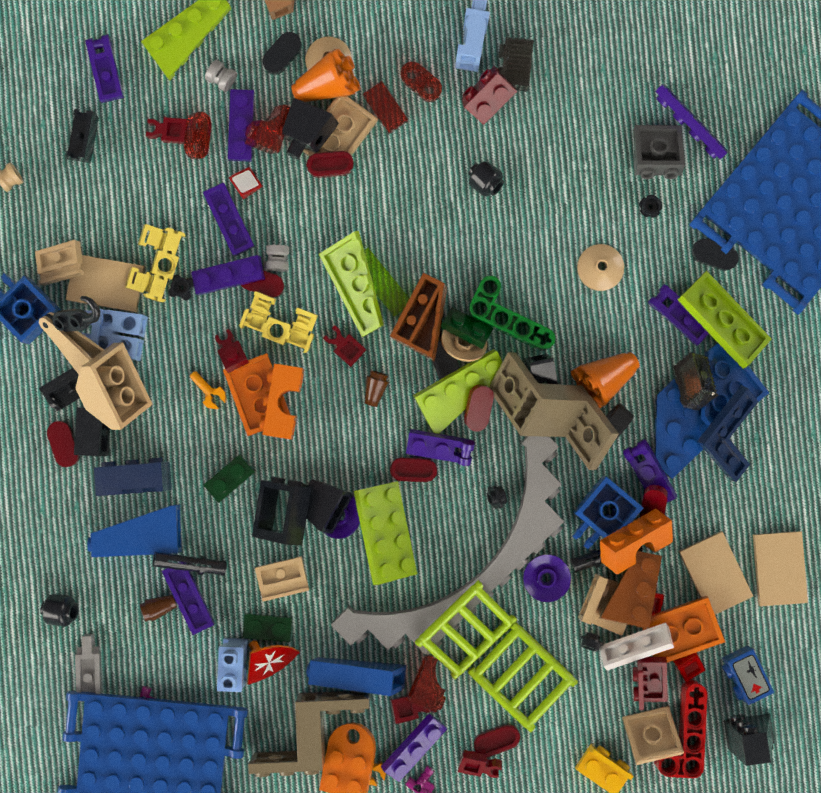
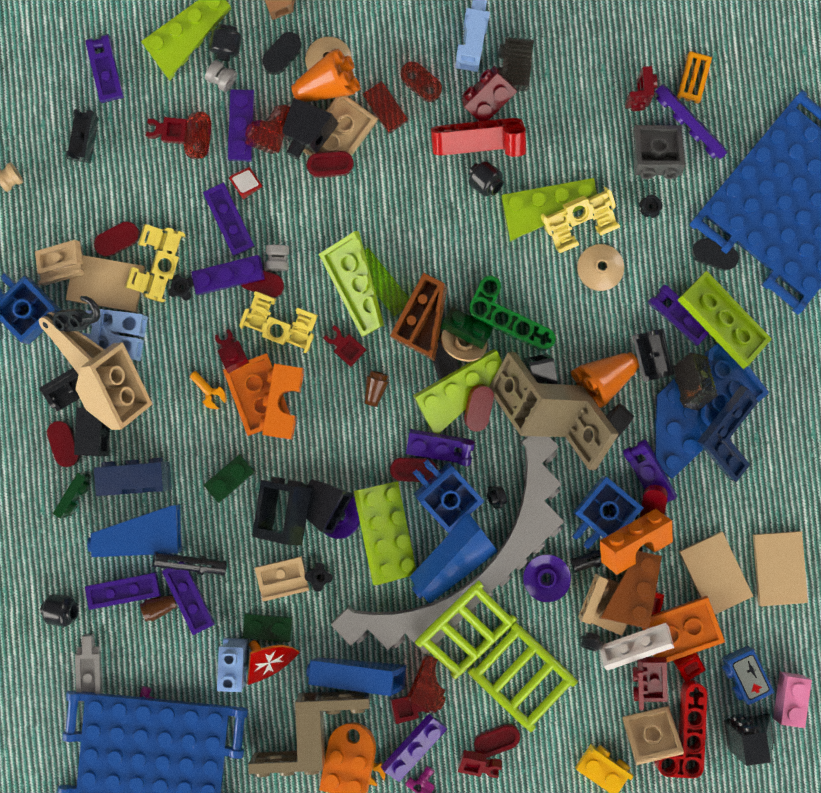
none -> dark green plate [52,472,91,519]
none -> dark purple plate [85,572,161,610]
none -> dark red tile [94,222,140,257]
none -> black head [209,24,242,61]
none -> black plate [305,563,333,592]
none -> blue slope [410,514,498,604]
none -> blue hinge [413,459,484,533]
none -> beam [431,118,527,157]
none -> lime wing [501,178,597,242]
none -> light yellow piece [541,187,620,253]
none -> dark red bracket [625,66,657,111]
none -> black hinge [632,329,674,382]
none -> light orange tile [676,51,712,104]
none -> bright pink brick [773,672,812,728]

